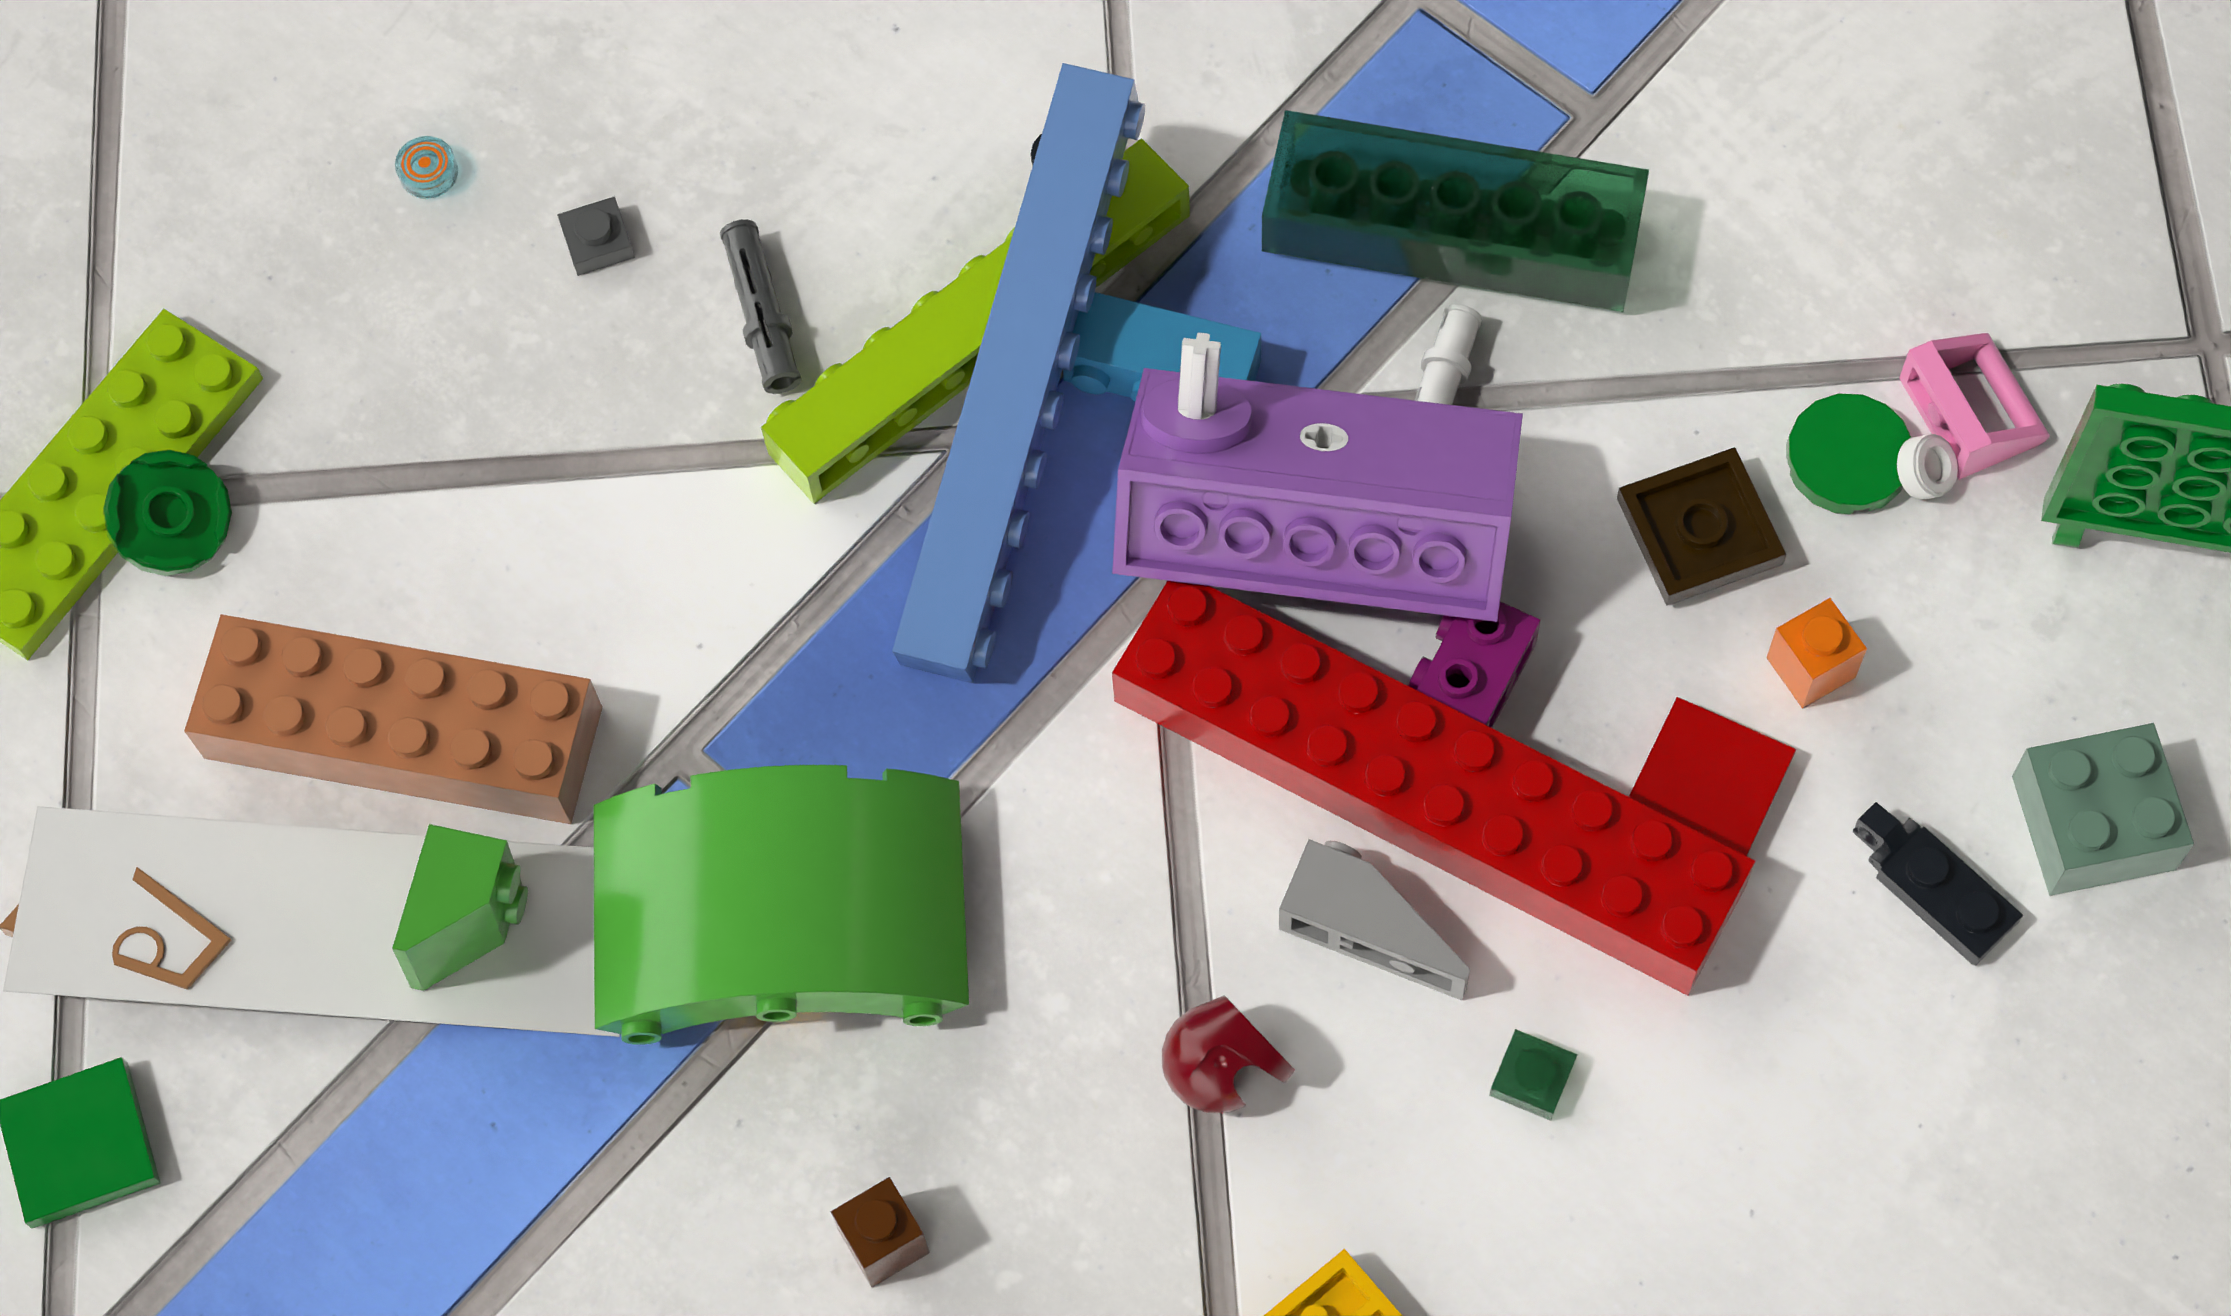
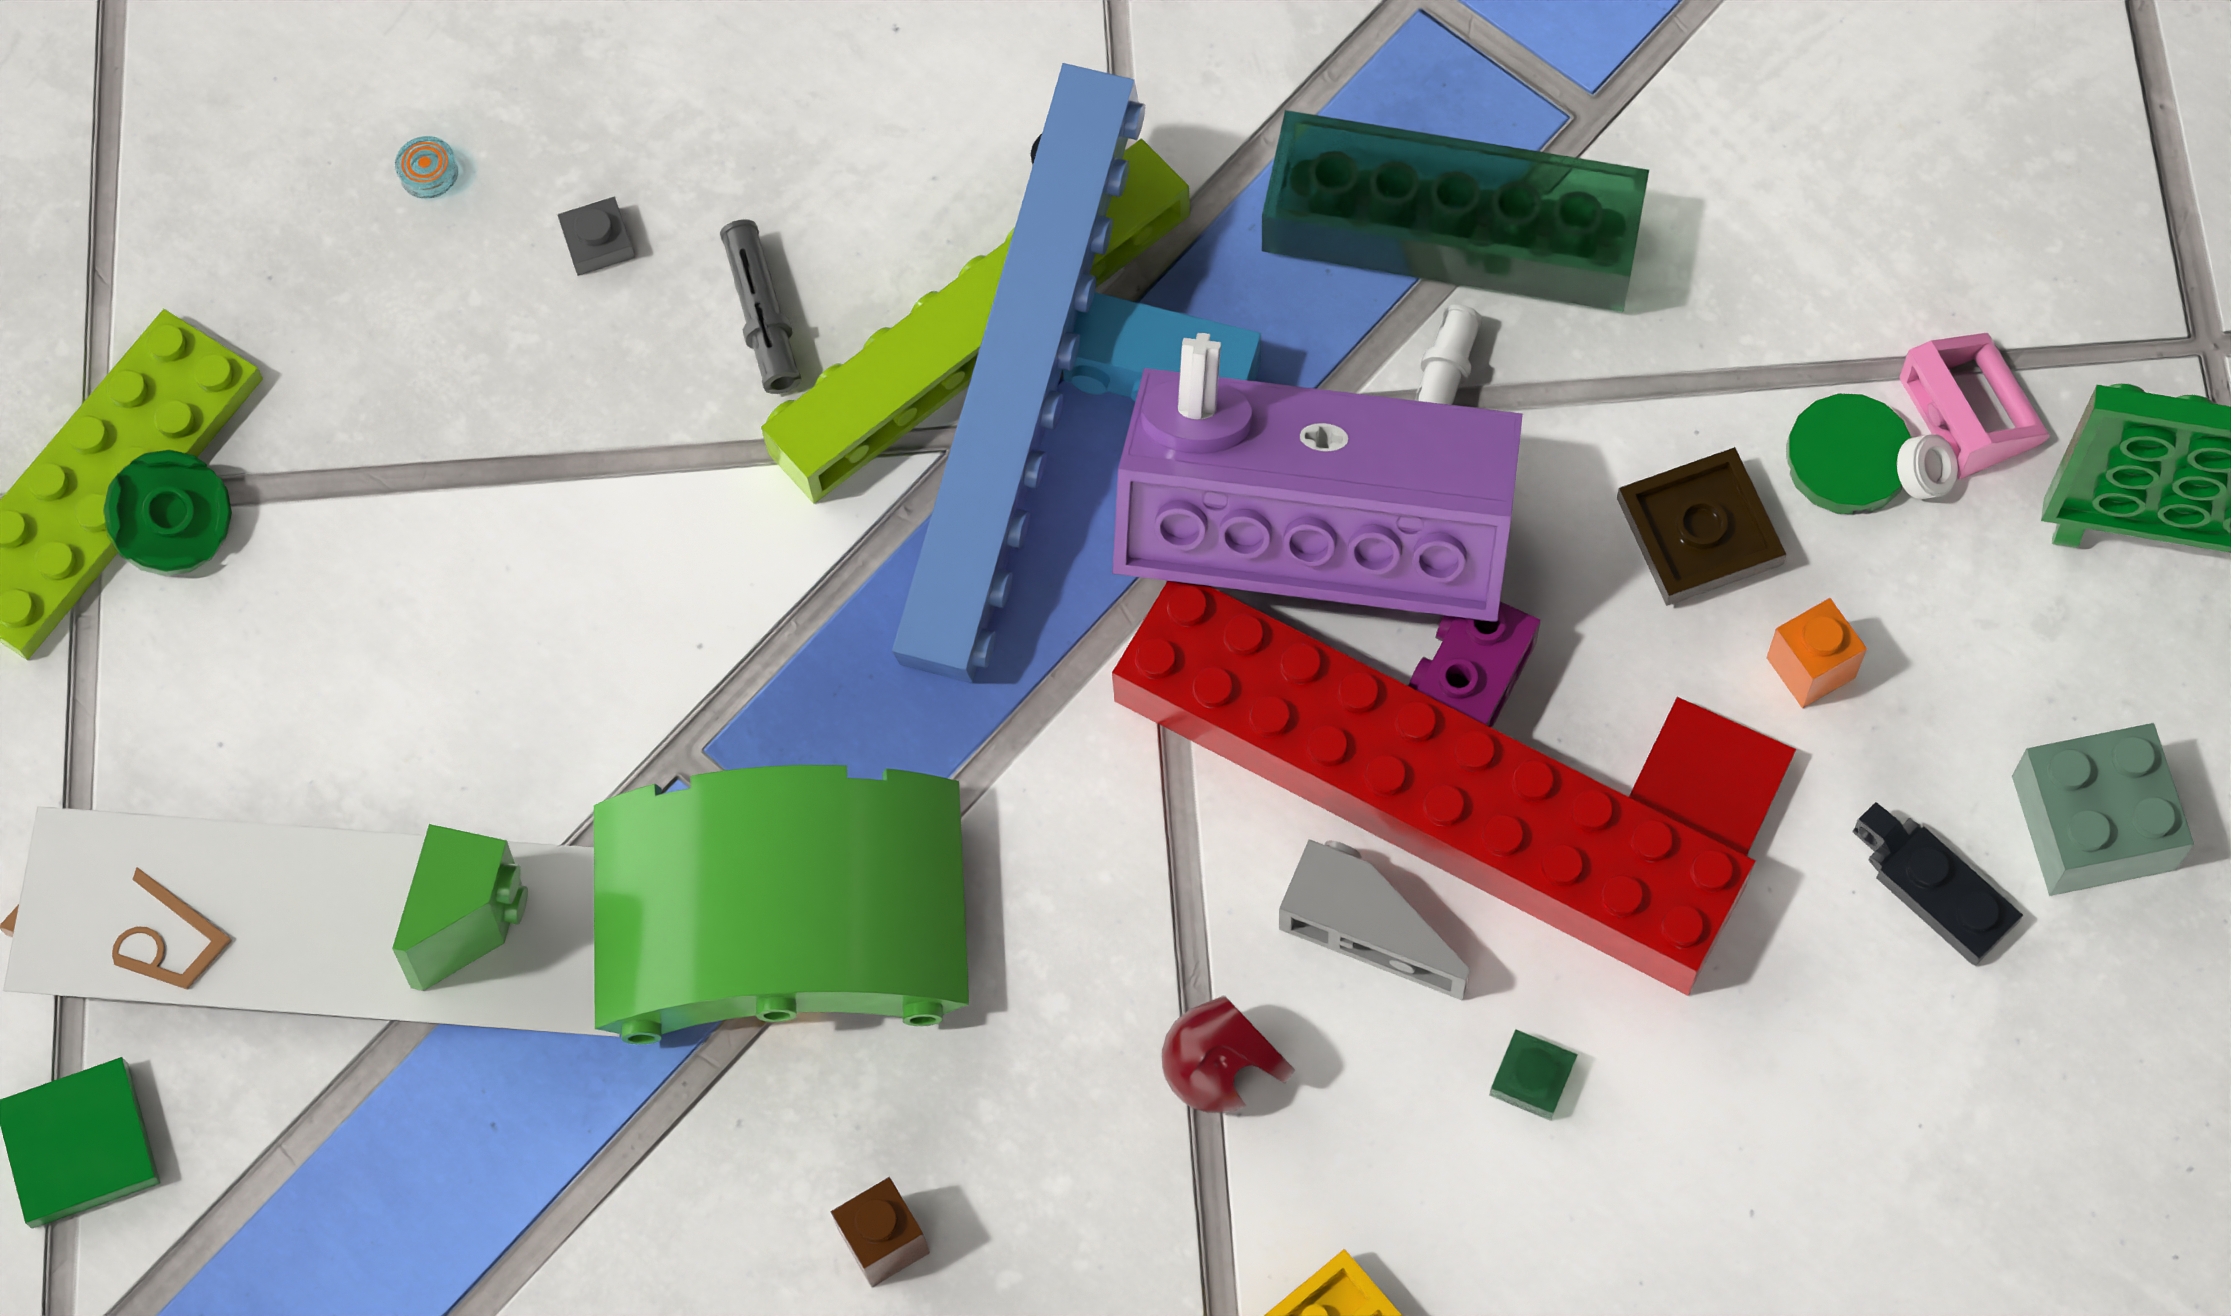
nougat brick [184,614,603,824] -> none

